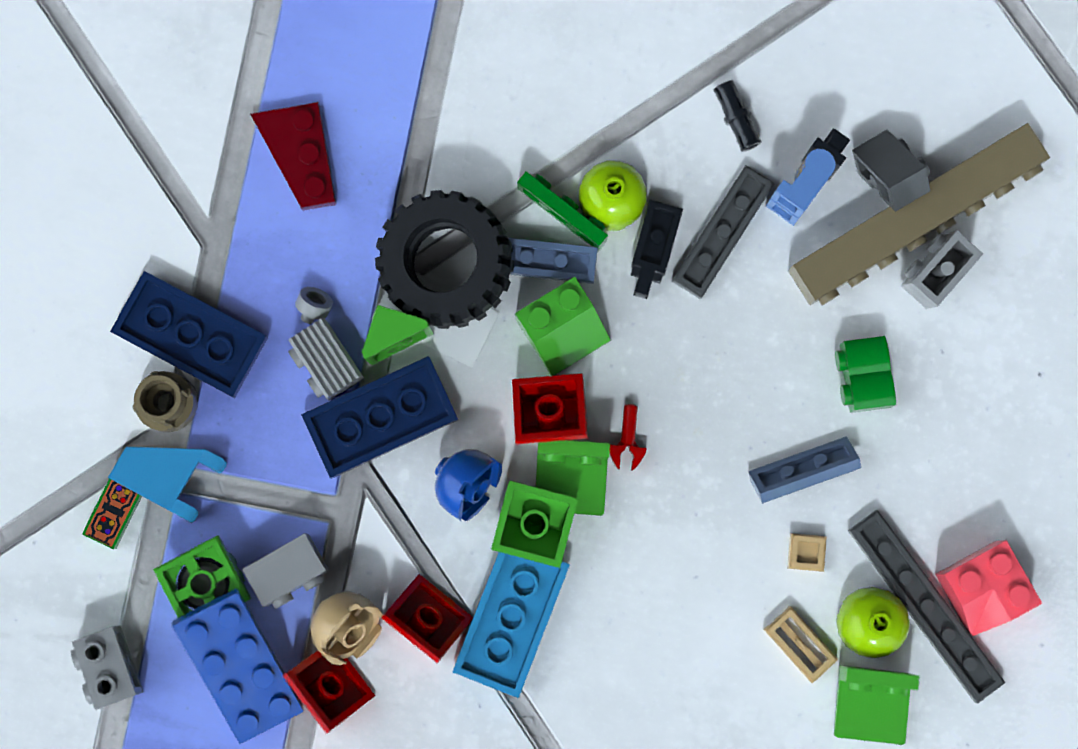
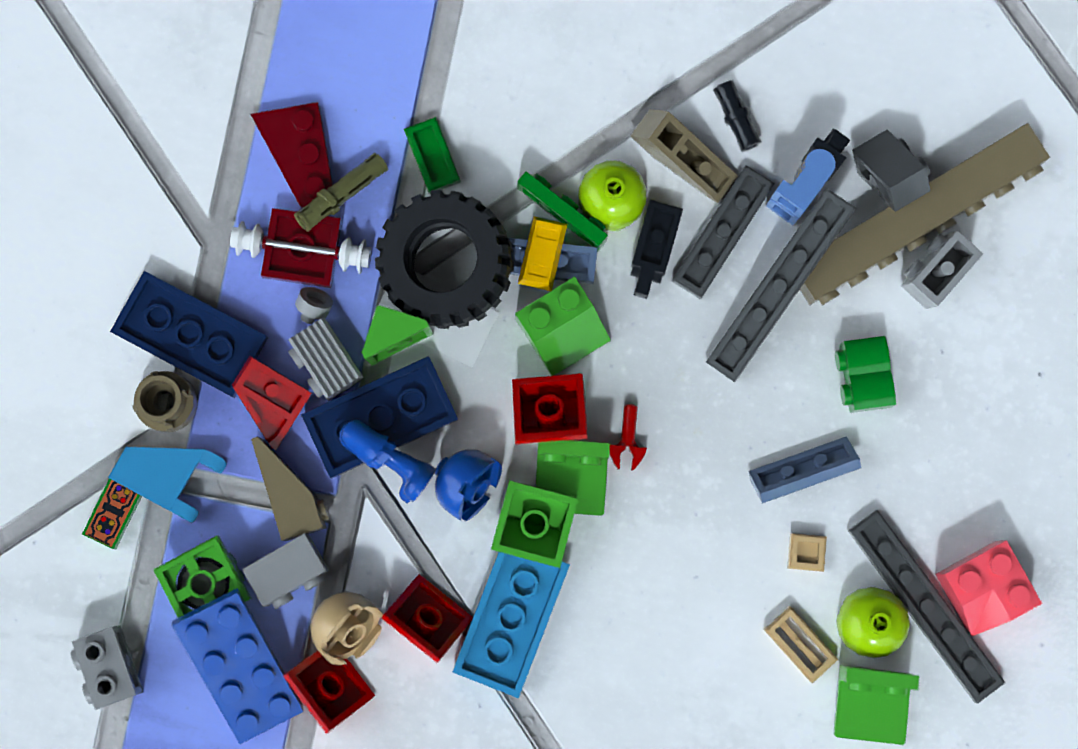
none -> dark red plate [230,208,372,288]
none -> red wing [231,356,312,450]
none -> dark tan slope [251,437,330,541]
none -> olive pin [294,153,388,232]
none -> blue piece [339,420,436,504]
none -> green tile [404,117,461,194]
none -> yellow tile [518,216,568,291]
none -> dark tan slope [630,109,738,203]
none -> dark grey tile [706,188,857,382]

